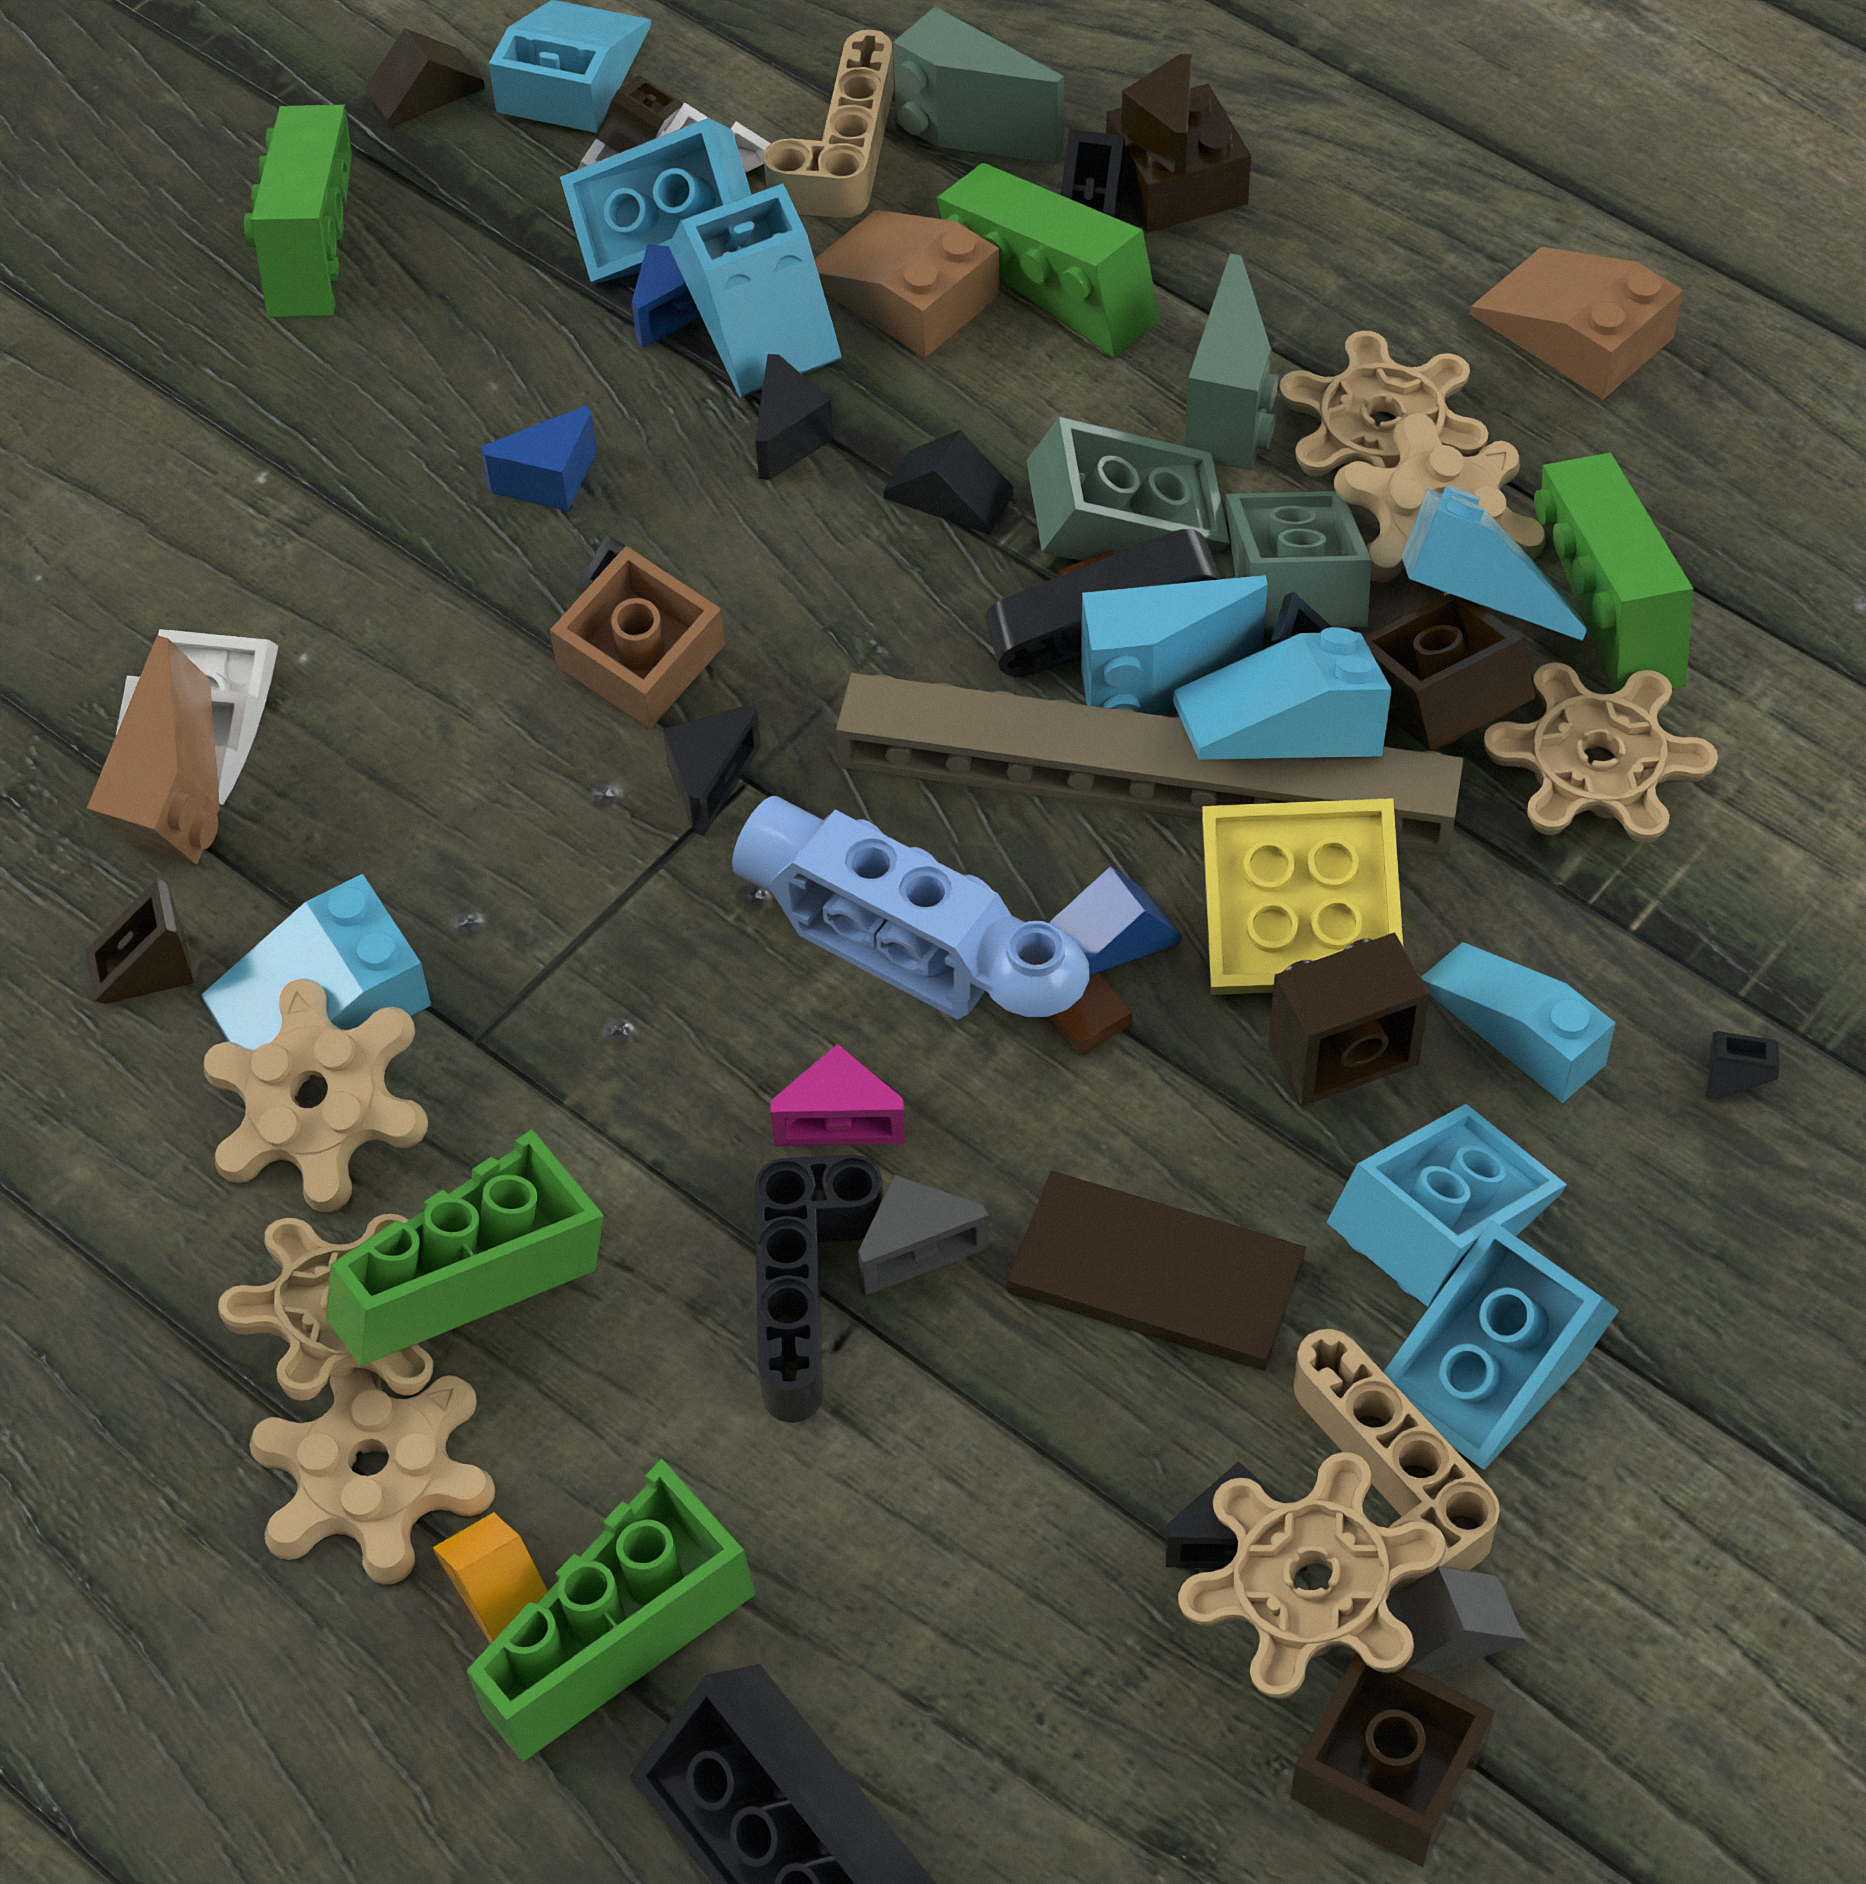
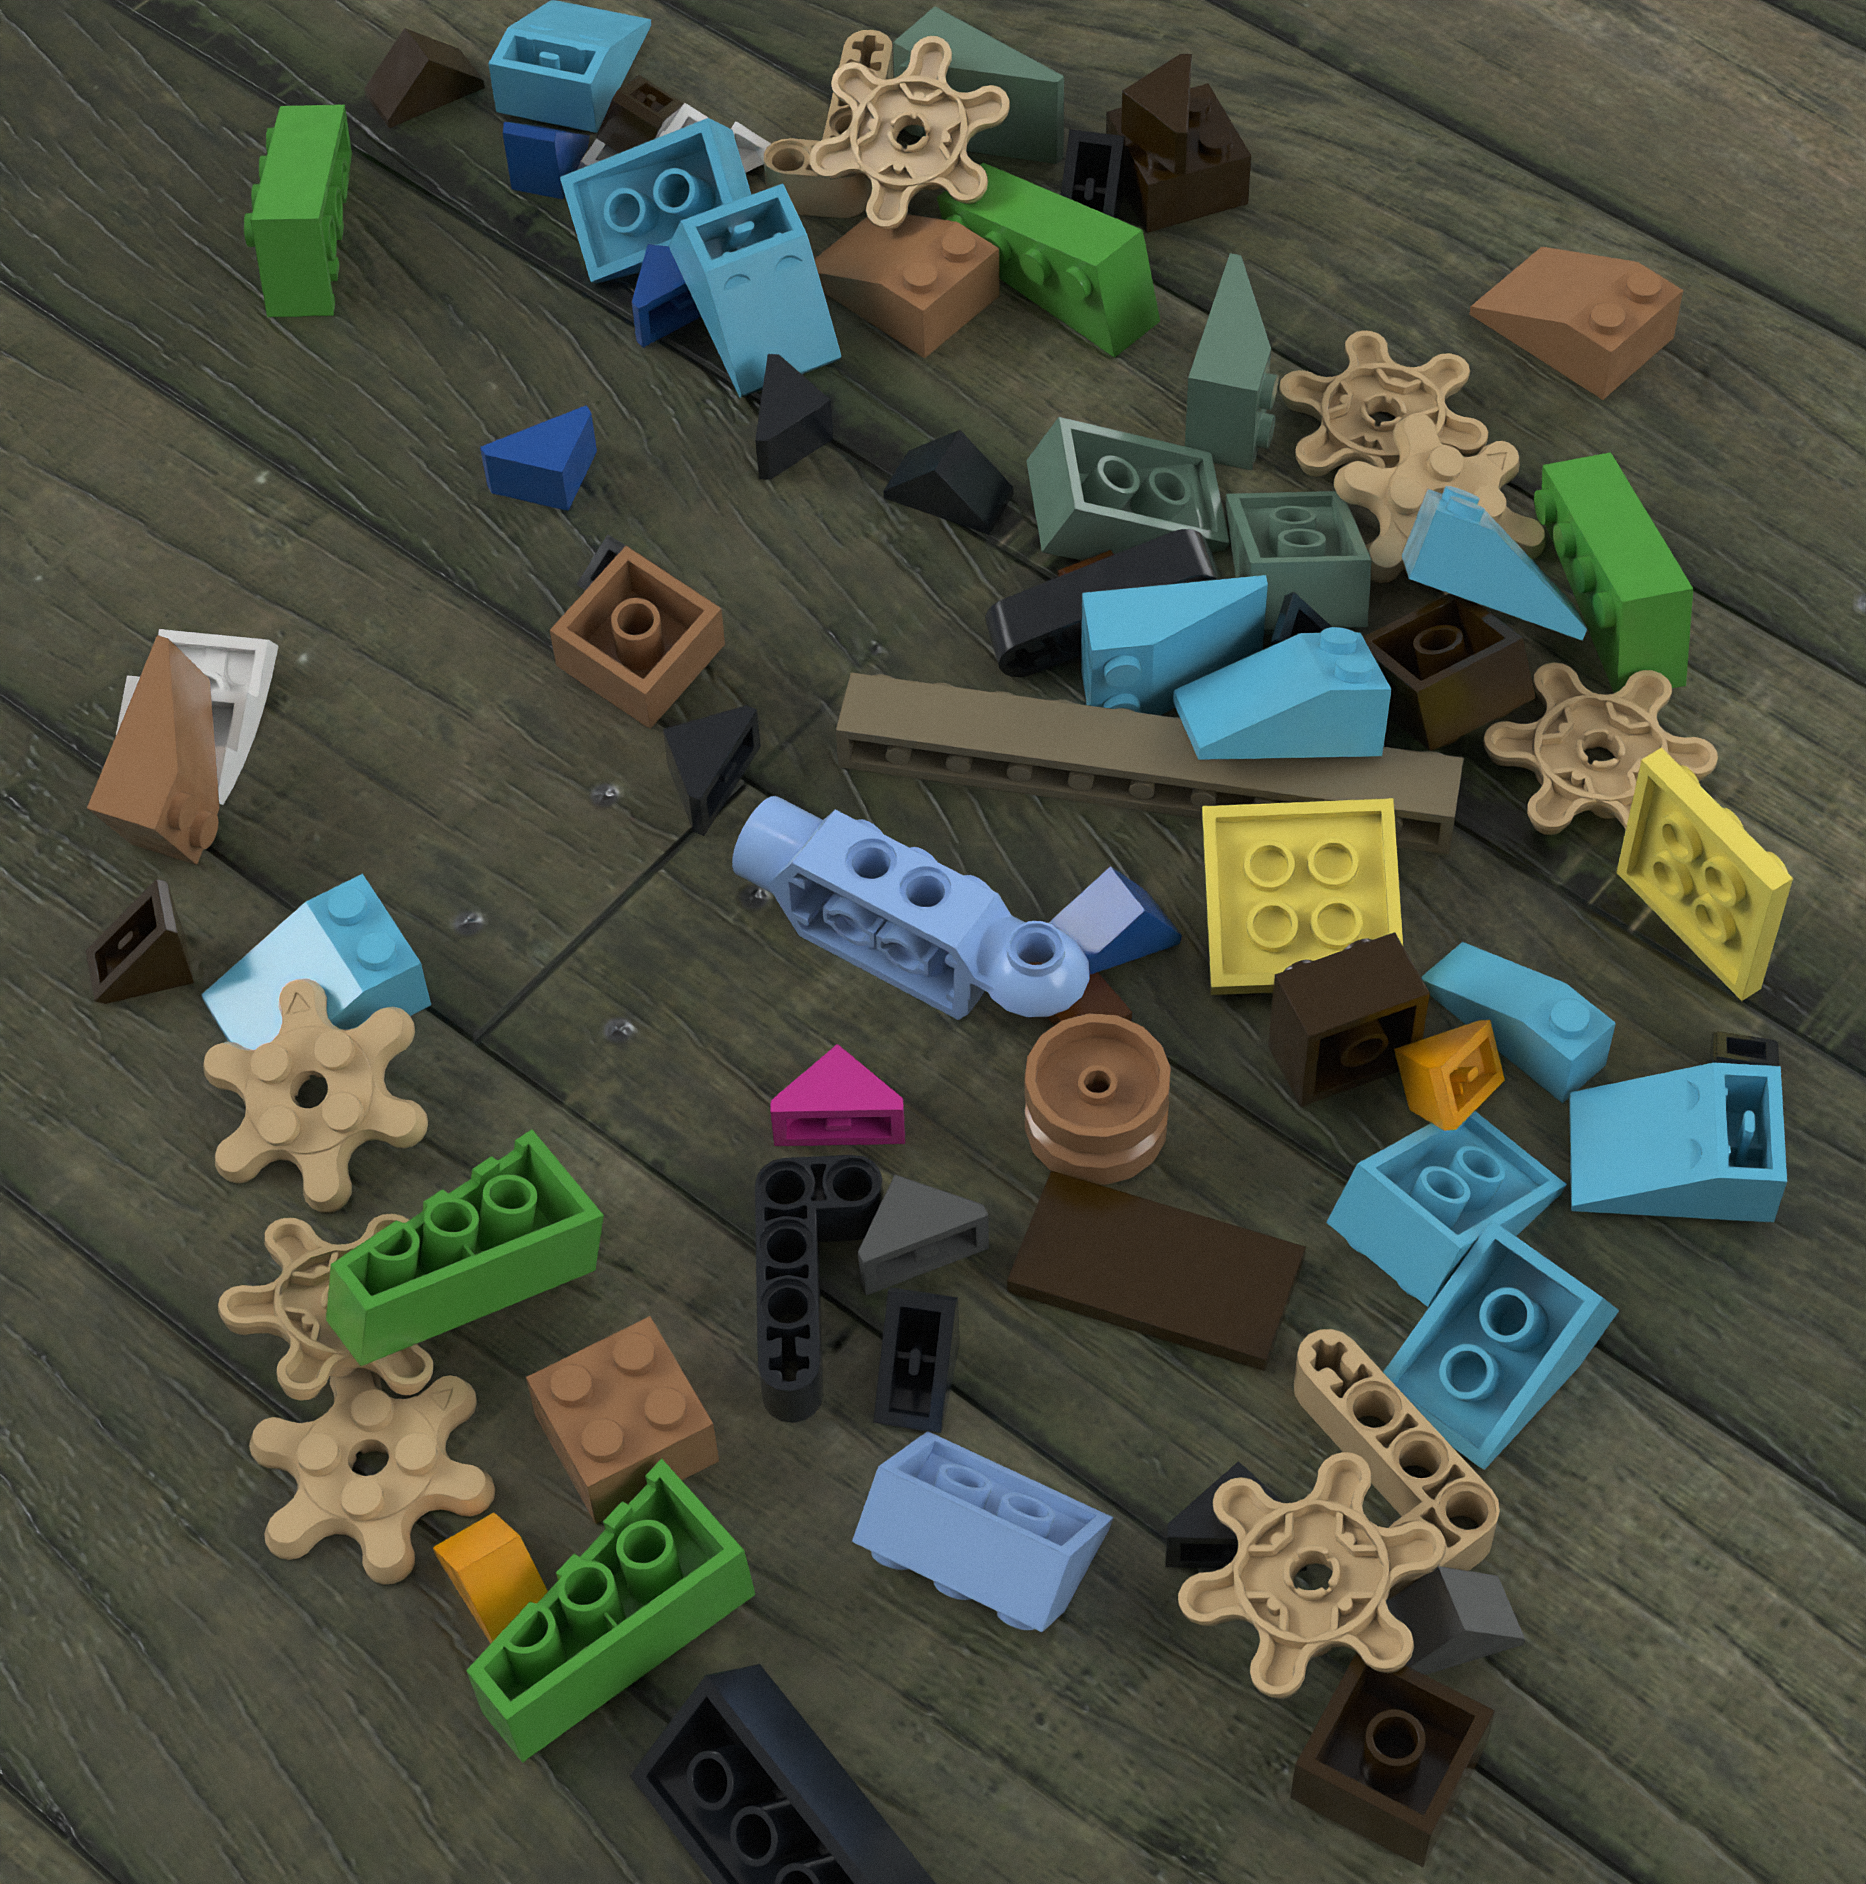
none -> blue slope [503,122,590,199]
none -> medium nougat brick [526,1316,719,1524]
none -> tan plate [809,36,1010,230]
none -> light blue slope [852,1431,1114,1632]
none -> black slope [873,1287,960,1433]
none -> medium nougat wheel [1025,1013,1171,1185]
none -> light orange slope [1394,1019,1505,1131]
none -> medium azure slope [1569,1063,1787,1222]
none -> light yellow plate [1616,747,1793,1001]

